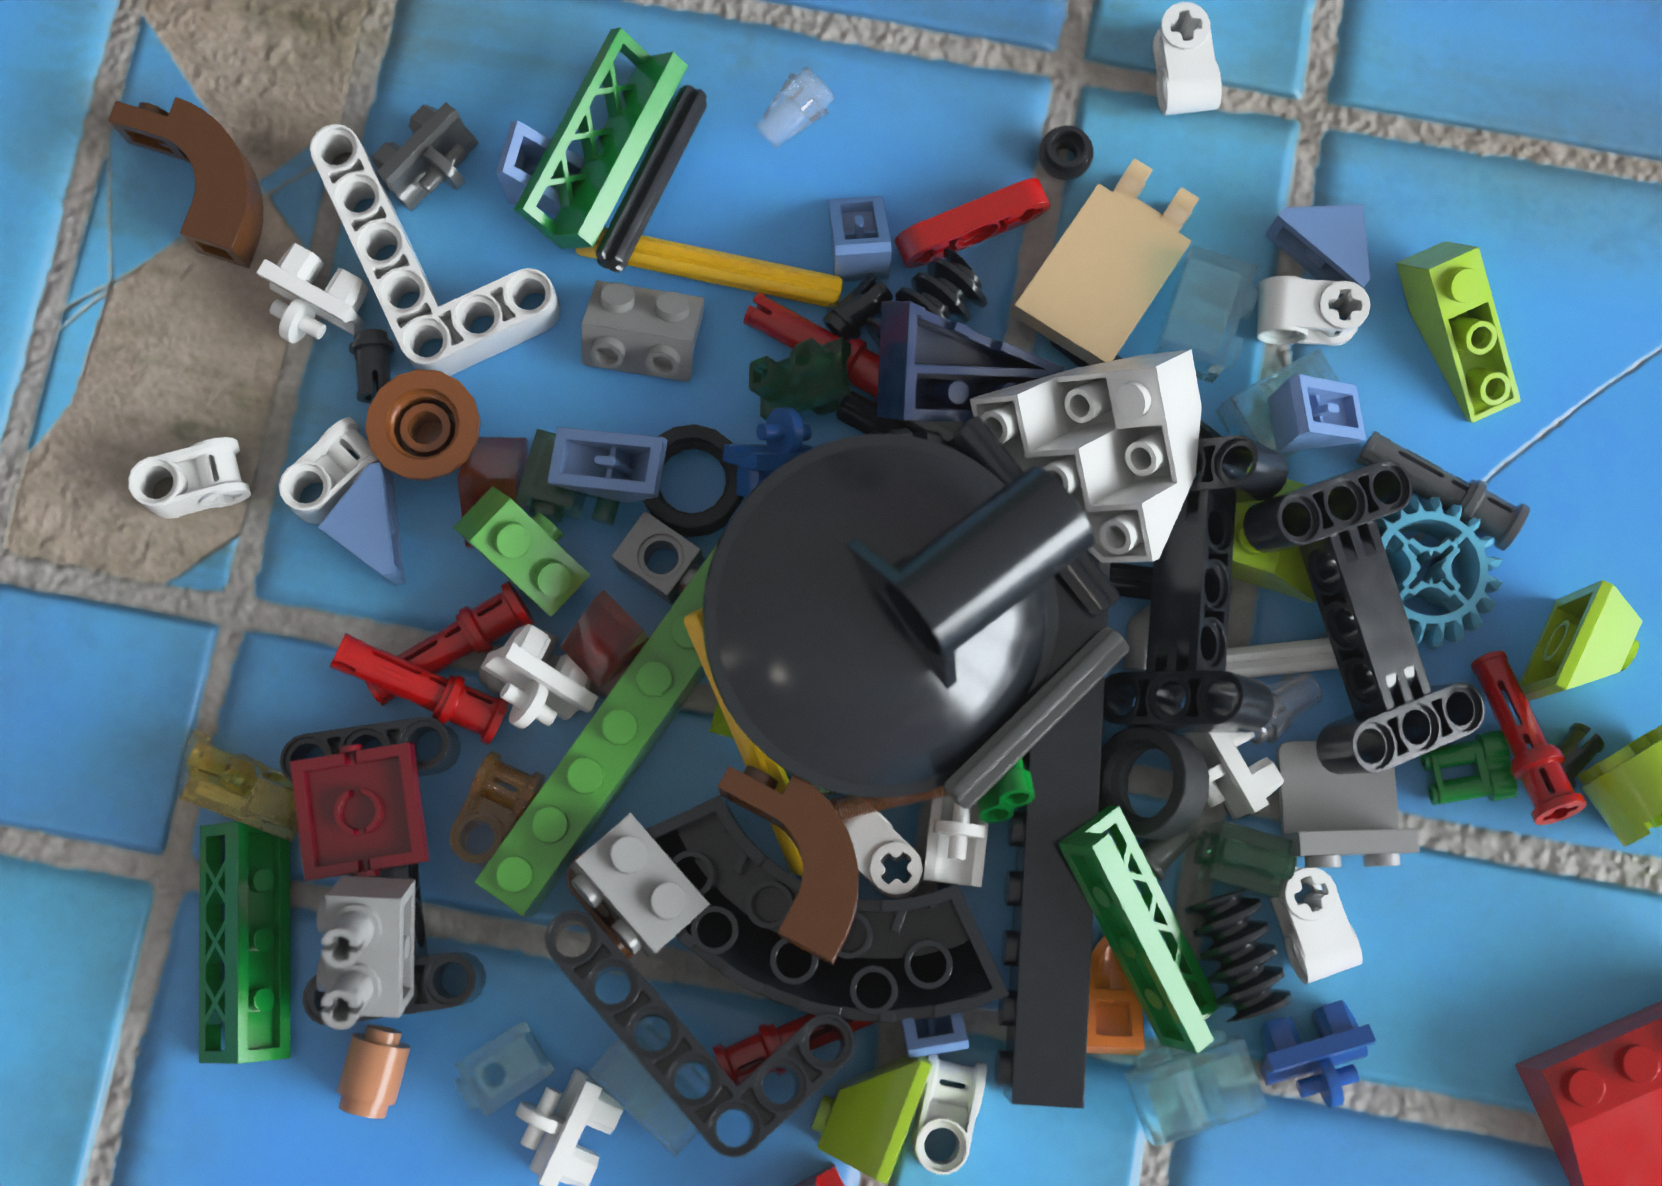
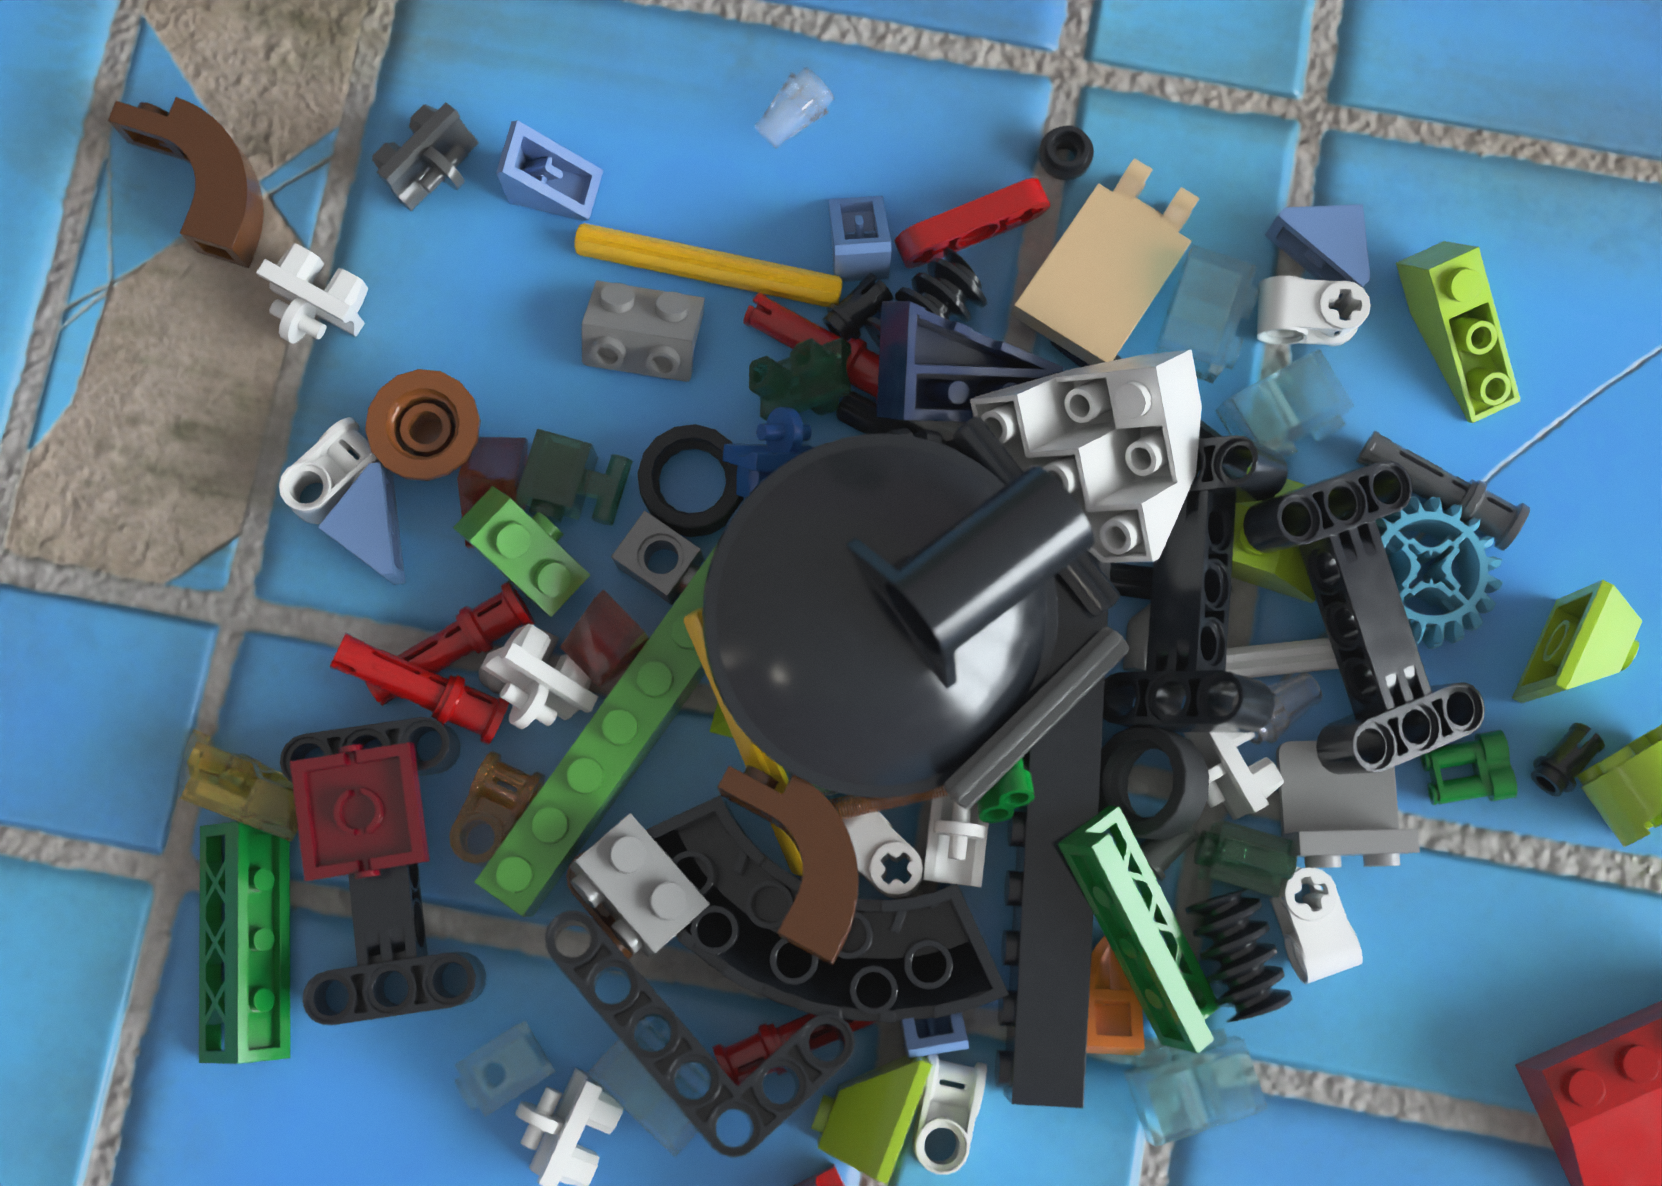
white piece [128,437,251,519] -> none
white beam [310,124,561,376] -> none
light grey brick [316,876,415,1030] -> none
nougat brick [337,1024,411,1119] -> none
black pin [349,329,395,403] -> none
green fence [514,27,688,249] -> none
medium blue slope [547,427,668,503] -> none
black axle [596,85,707,273] -> none
white piece [1152,2,1221,116] -> none
blue hips [1260,1000,1376,1108] -> none
medium blue slope [1268,374,1366,453] -> none
red pin [1470,651,1587,825] -> none

